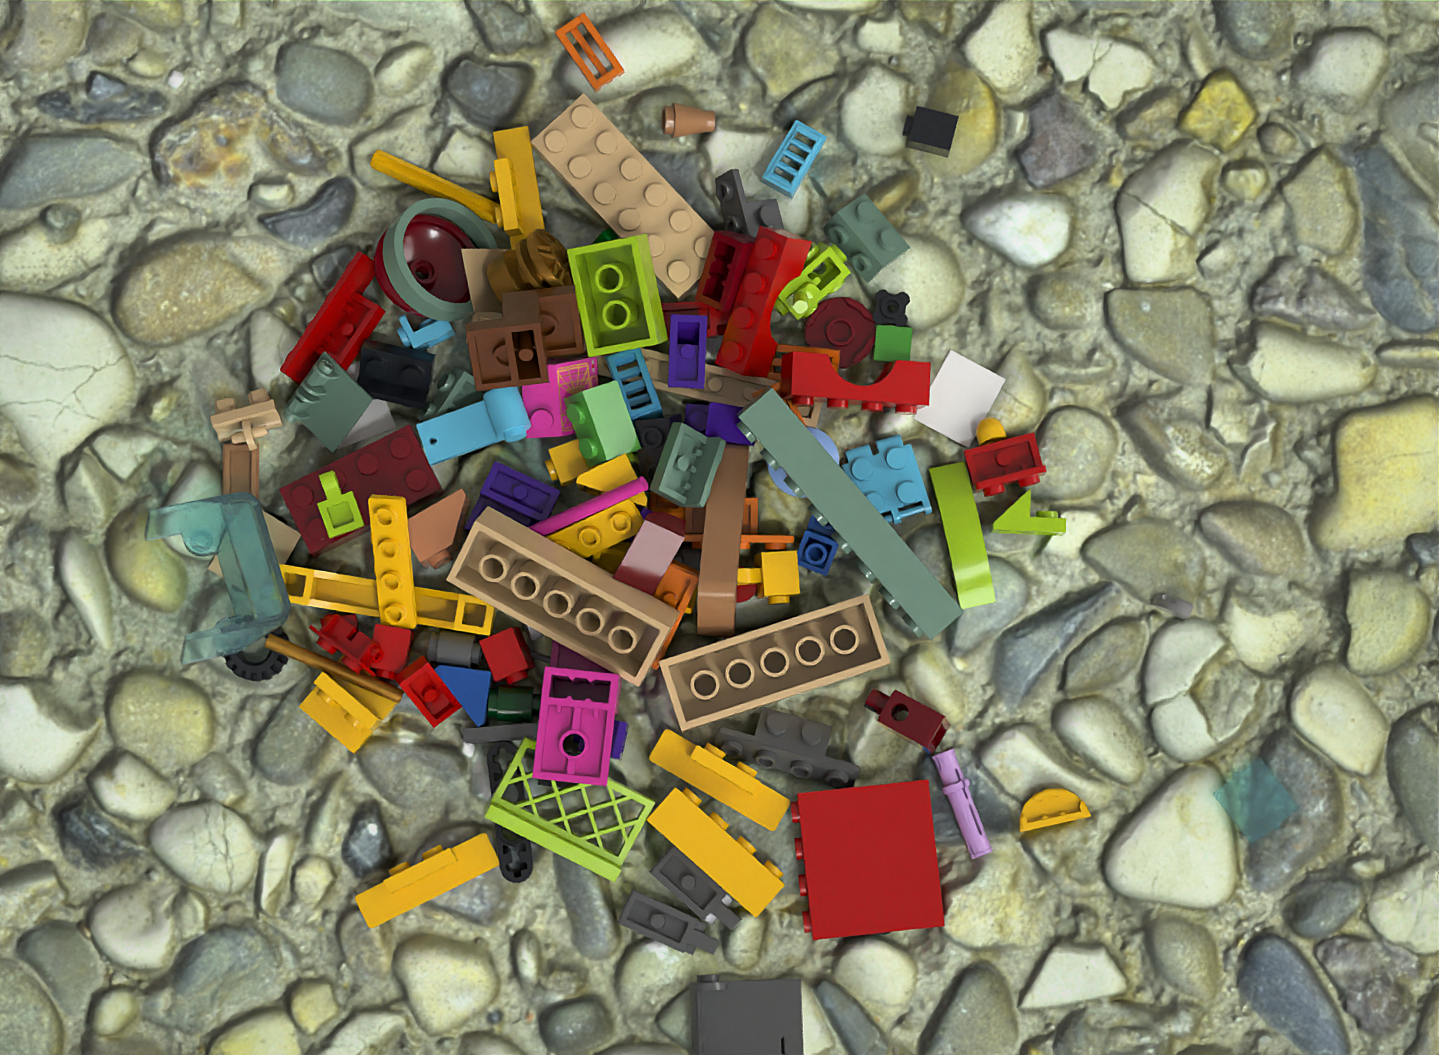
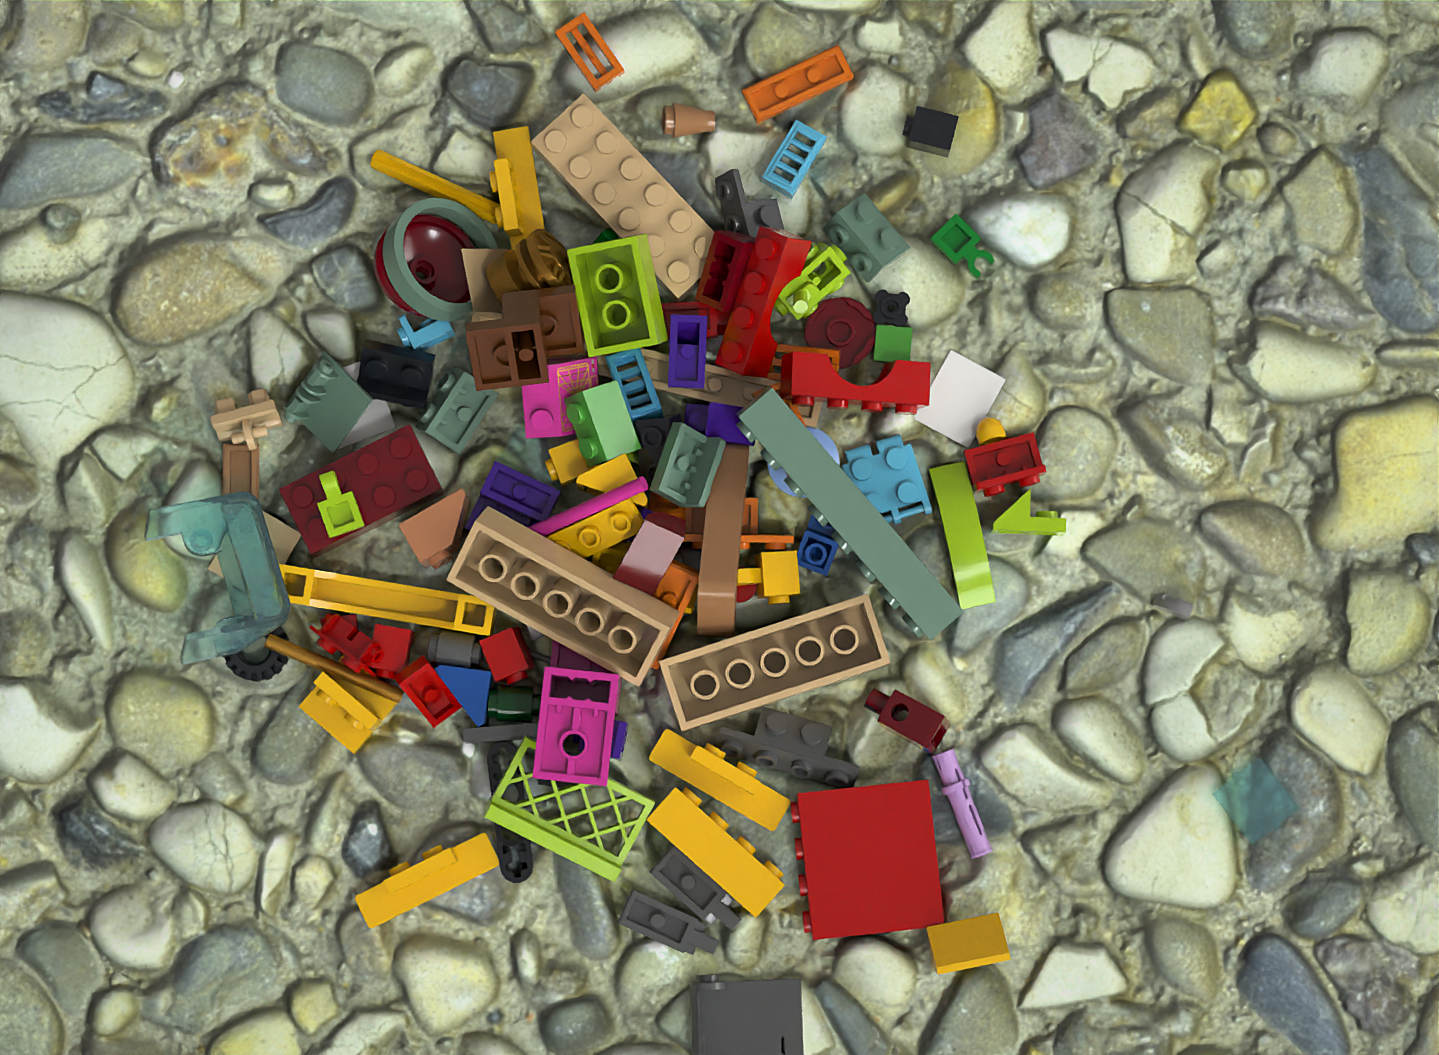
red bracket [280,251,386,385] -> none
yellow bracket [368,494,417,629] -> none
medium azure door [416,386,531,466] -> none
yellow tile [1019,788,1091,832] -> none
none -> orange tile [742,45,854,124]
none -> yellow slope [926,913,1011,975]
none -> green plate [930,214,995,279]

